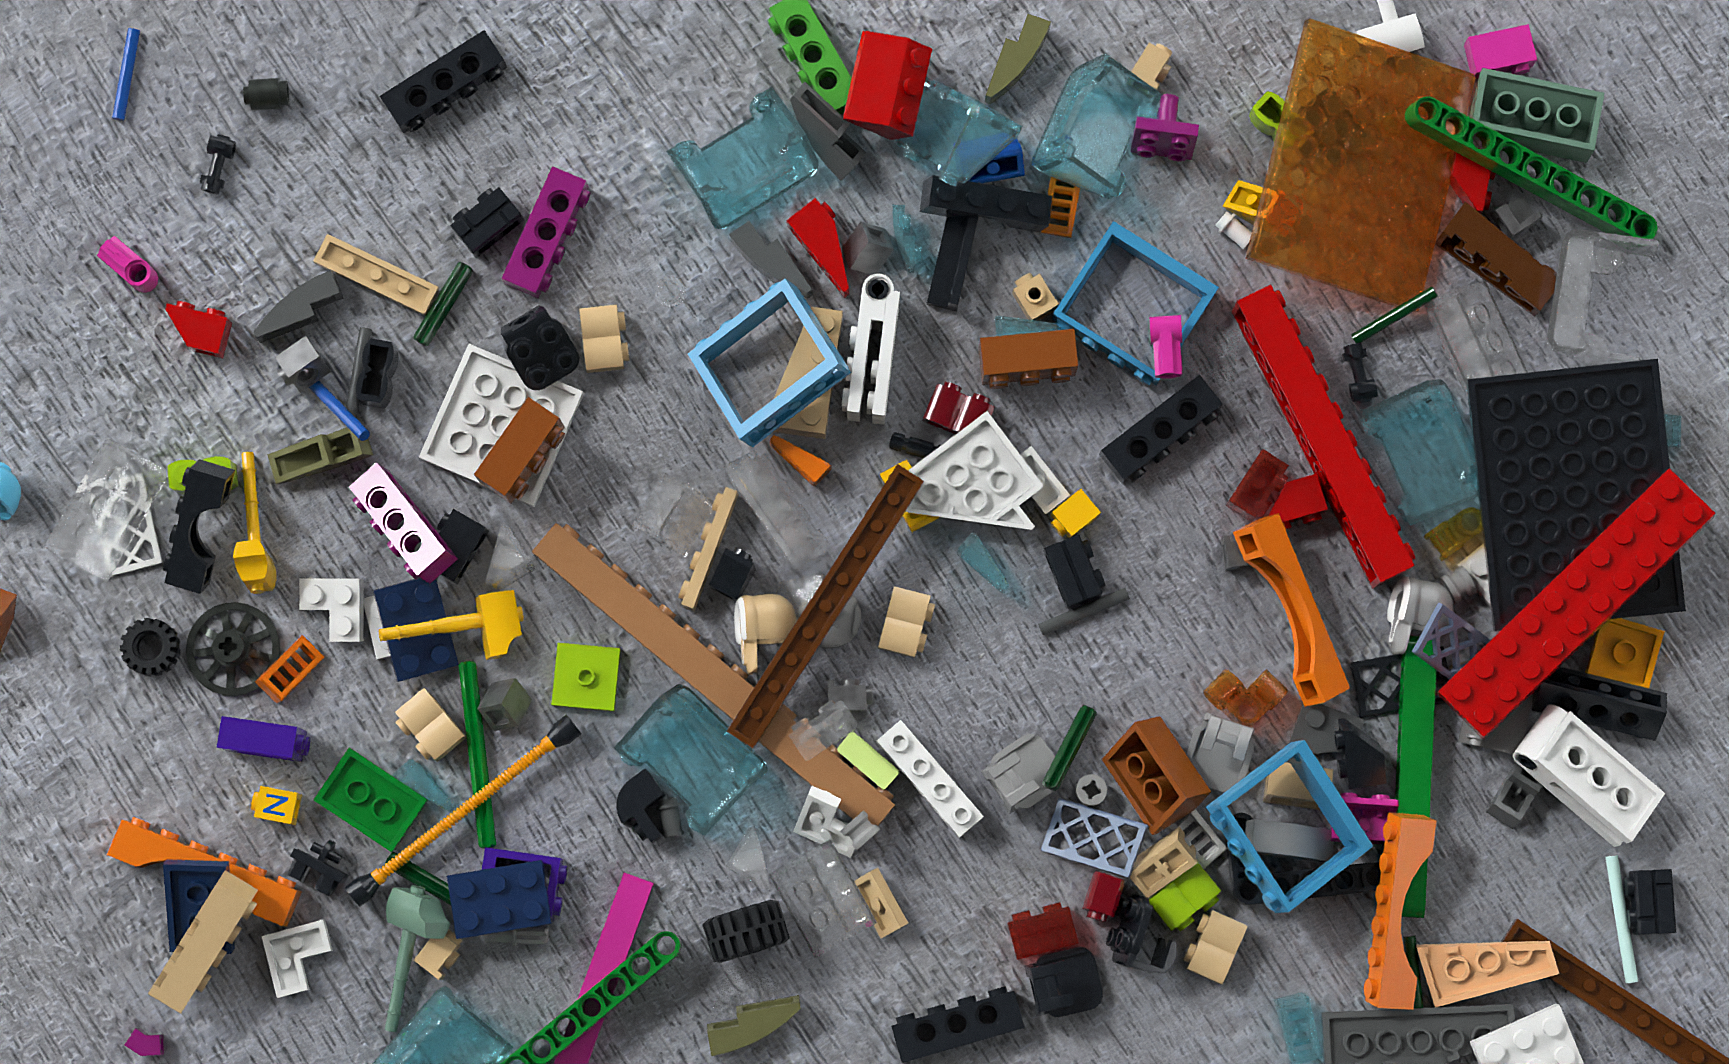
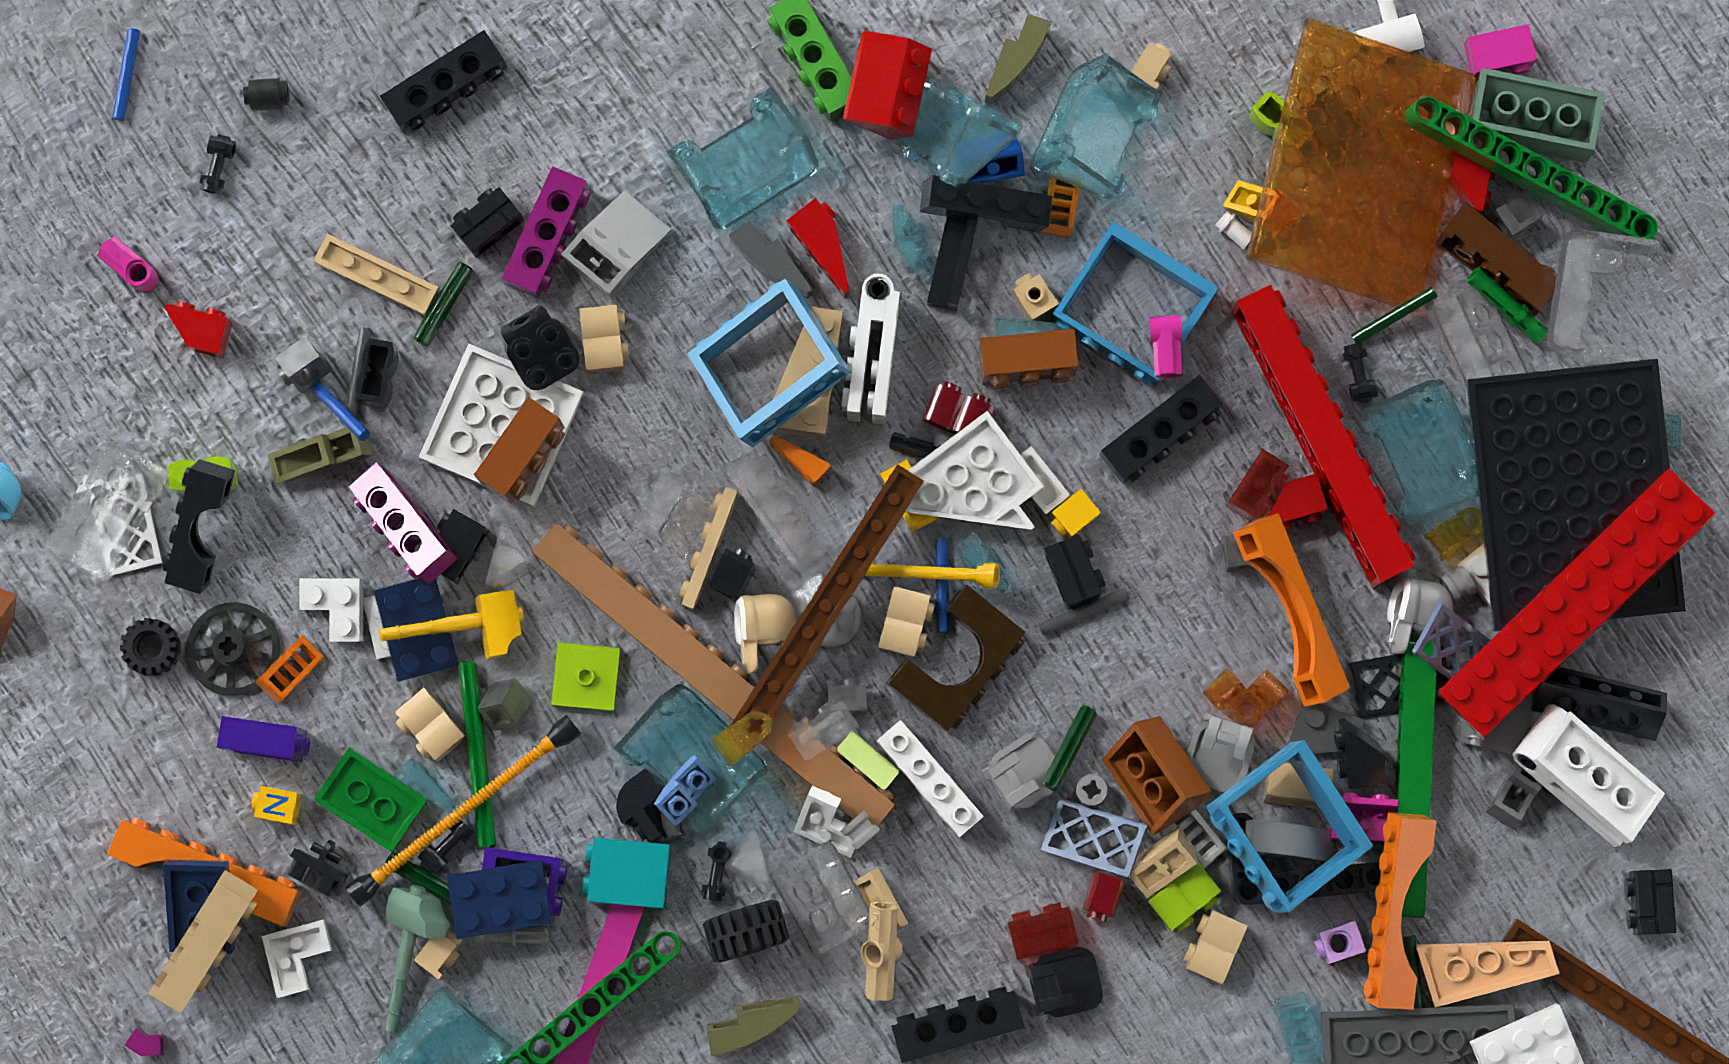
yellow piece [233,452,277,594] -> none
dark grey slope [254,270,344,343] -> none
dark grey slope [790,82,866,181] -> none
flat silver panel [842,221,894,275] -> none
black piece [1106,894,1176,974] -> none
magenta plate [1130,94,1199,162] -> none
light orange plate [1585,618,1665,688] -> none
light aqua bar [1605,855,1638,983] -> none
none -> black bar [418,820,473,875]
none -> light grey slope [561,191,672,300]
none -> teal panel [582,837,671,909]
none -> medium blue slope [654,755,716,827]
none -> black bar [701,841,733,902]
none -> clear yellow piece [711,711,773,766]
none -> tan piece [860,901,903,1001]
none -> yellow piece [865,563,1000,589]
none -> dark brown arch [885,585,1026,731]
none -> blue bar [935,538,950,633]
none -> lavender brick [1313,921,1366,964]
none -> green pin [1466,267,1548,343]

